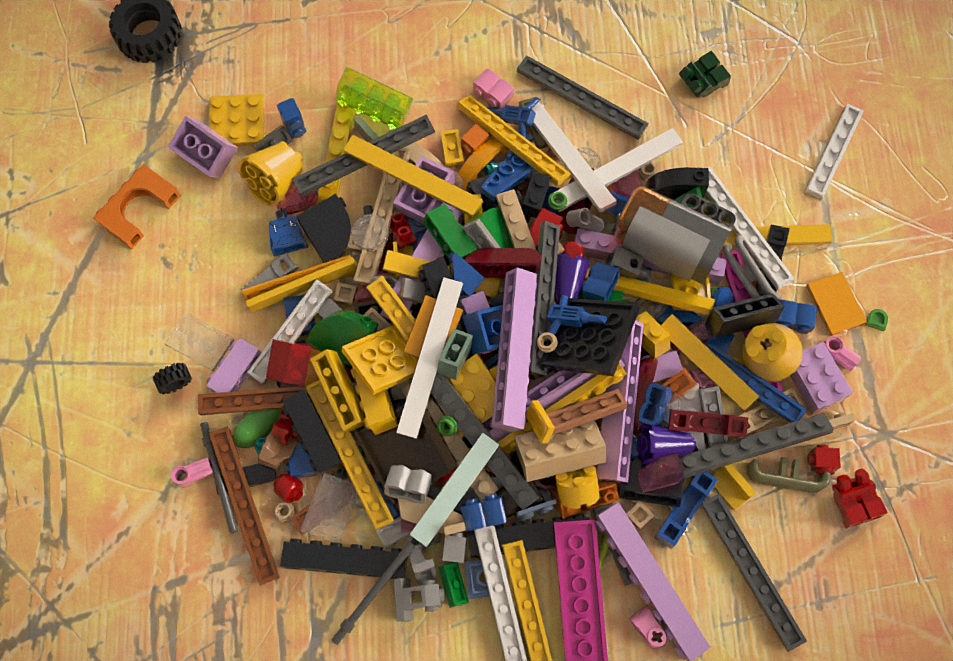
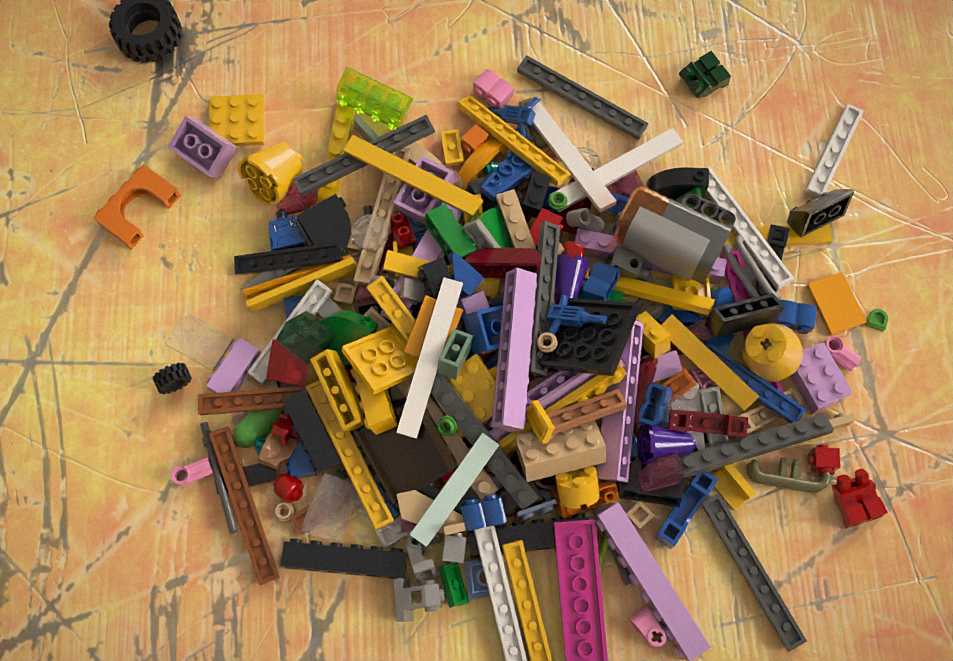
dark grey plate [252,125,293,152] -> none
blue brick [277,98,306,139] -> none
dark grey bar [331,542,415,645] -> none
light grey brick [384,465,431,503] -> none
tan plate [638,162,657,179] -> none
none -> black tile [234,242,343,276]
none -> clear green piece [276,311,336,364]
none -> black slope [787,189,854,238]

